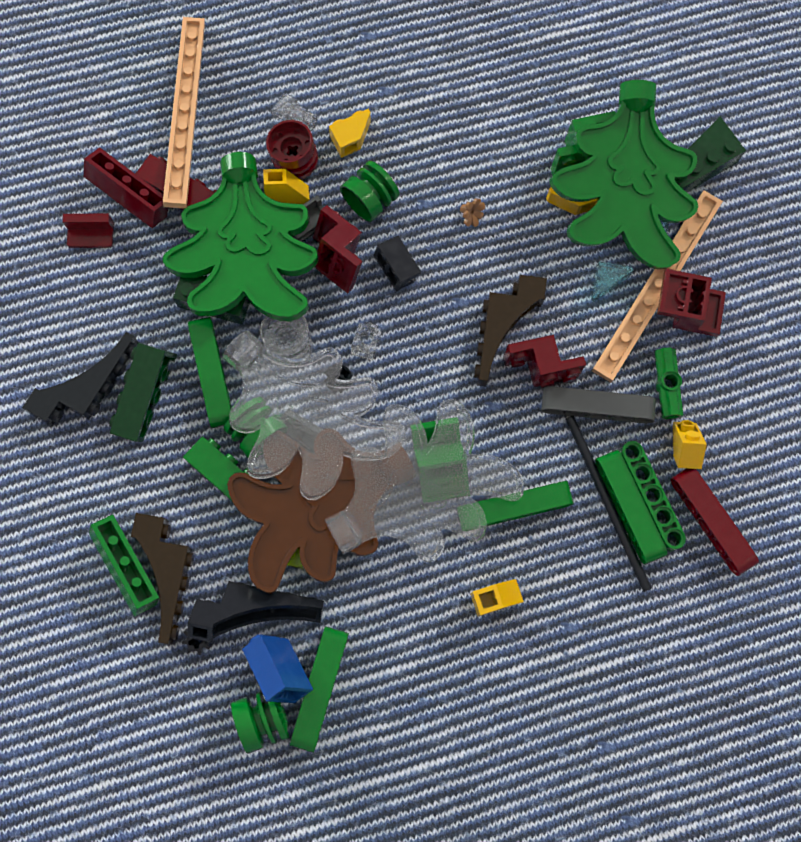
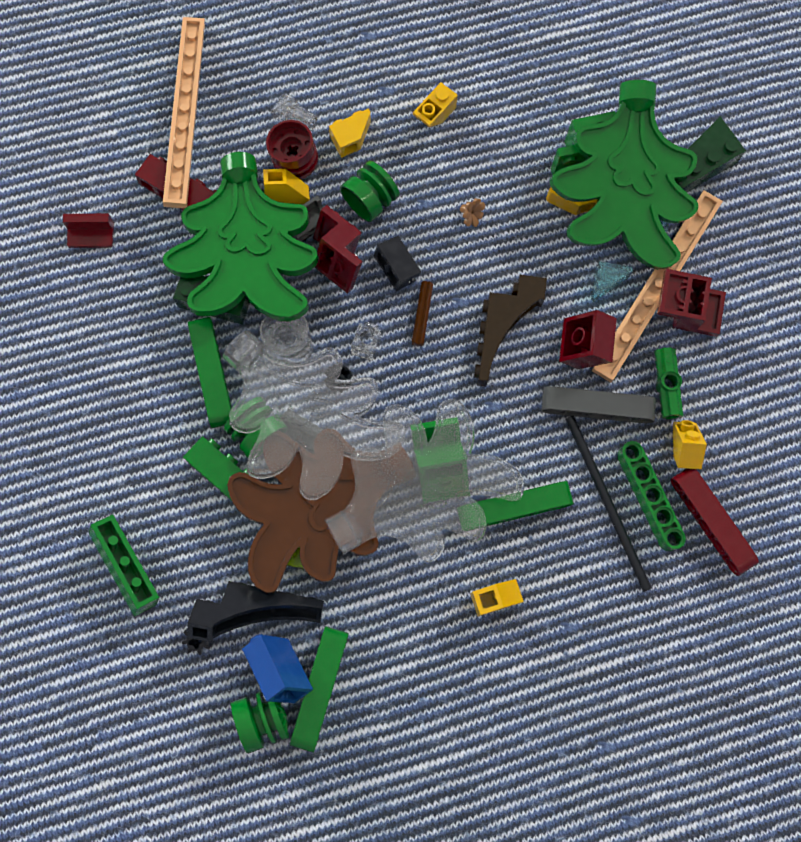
black arch [22,332,139,427] -> none
dark red brick [83,147,168,229] -> none
dark green wedge [109,343,177,442] -> none
dark brown arch [131,513,194,645] -> none
dark red bracket [503,335,586,389] -> none
green beam [595,450,667,565] -> none
none -> reddish brown axle [412,281,433,346]
none -> yellow slope [413,82,458,127]
none -> dark red brick [559,310,617,369]

